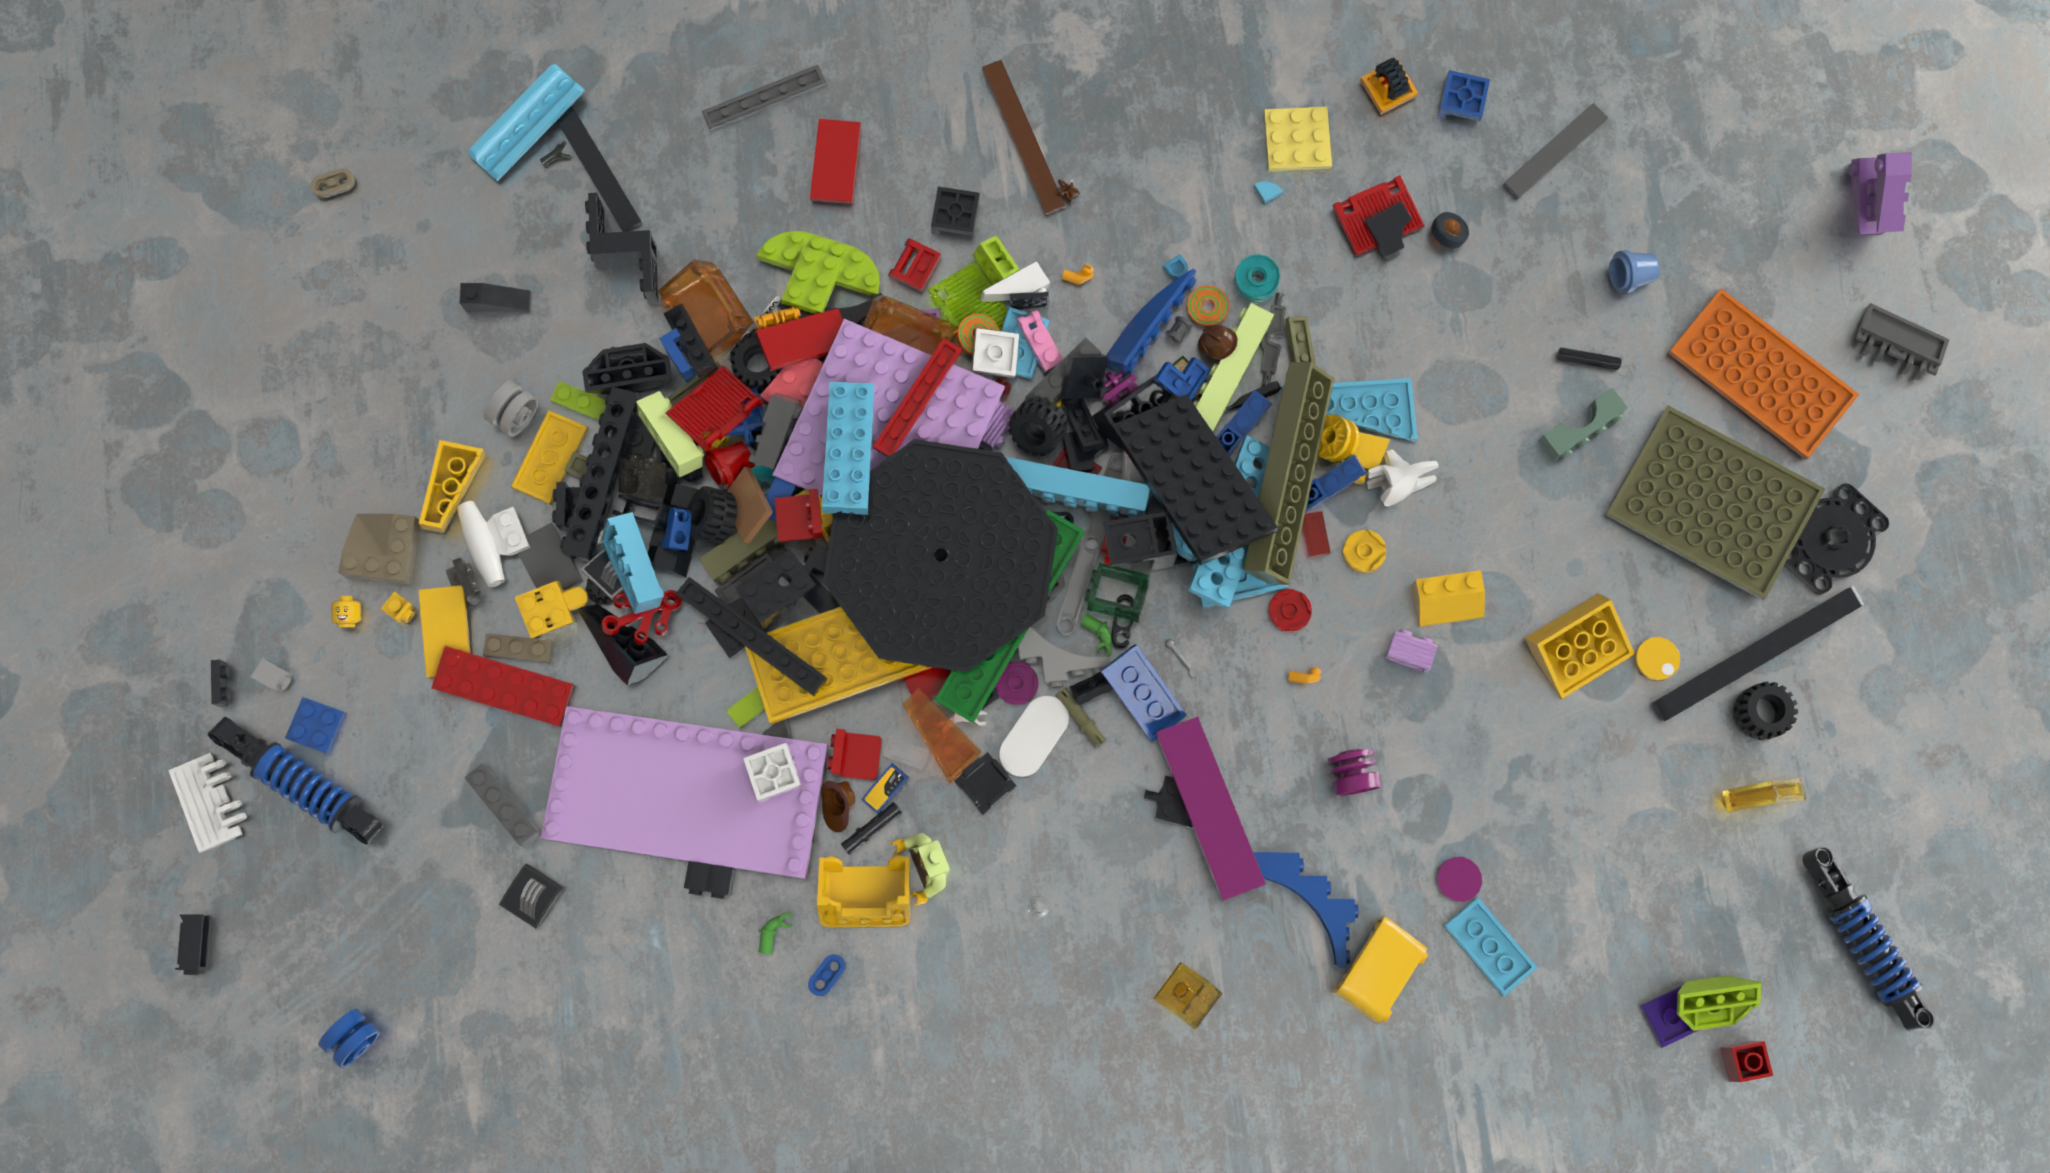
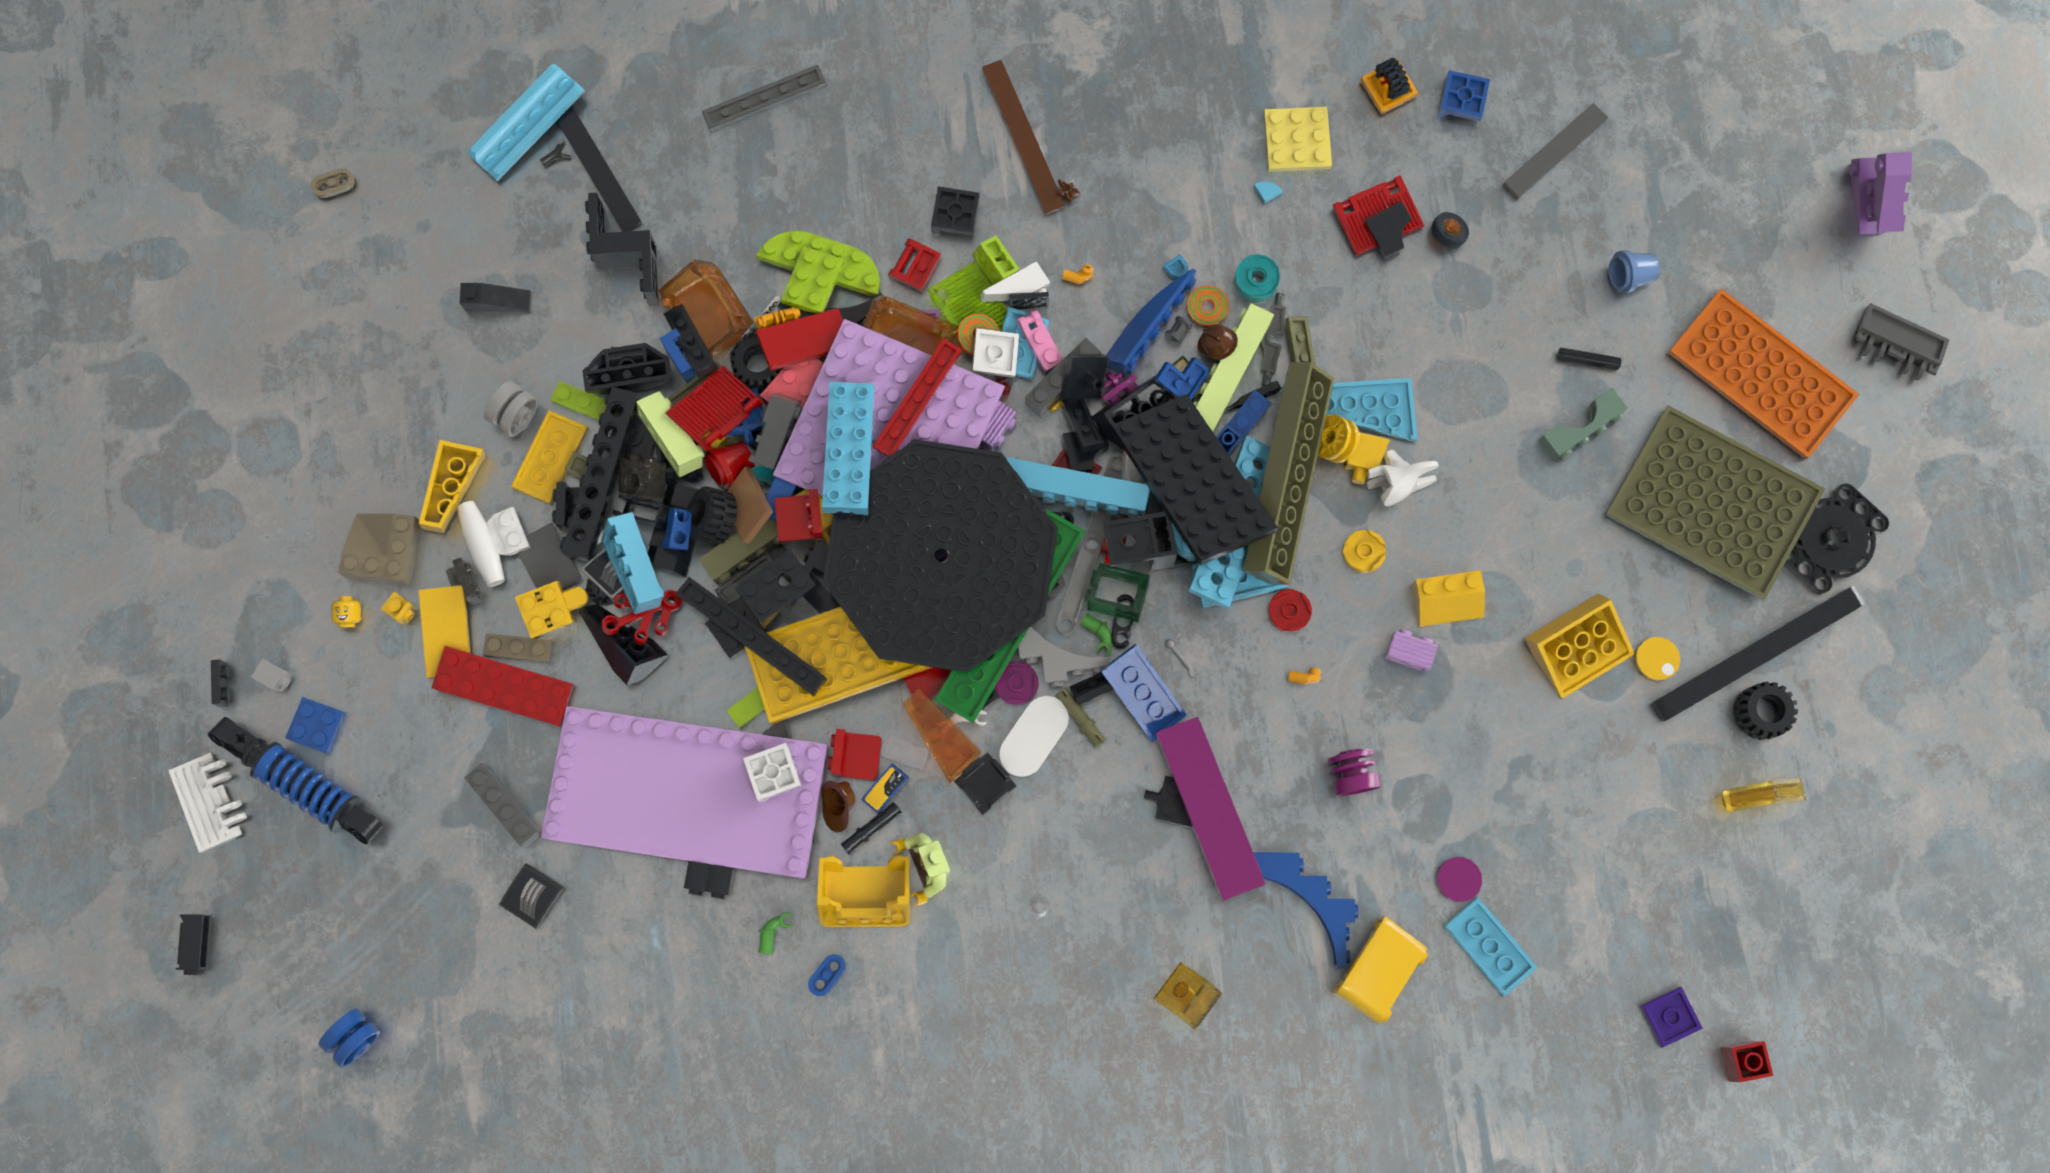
red tile [810,119,861,204] -> none
black tyre [1008,396,1069,456] -> none
clear red tile [1302,511,1331,558] -> none
blue slope [1305,455,1367,513] -> none
lime wedge [1677,976,1762,1031] -> none
piece [1802,846,1934,1032] -> none

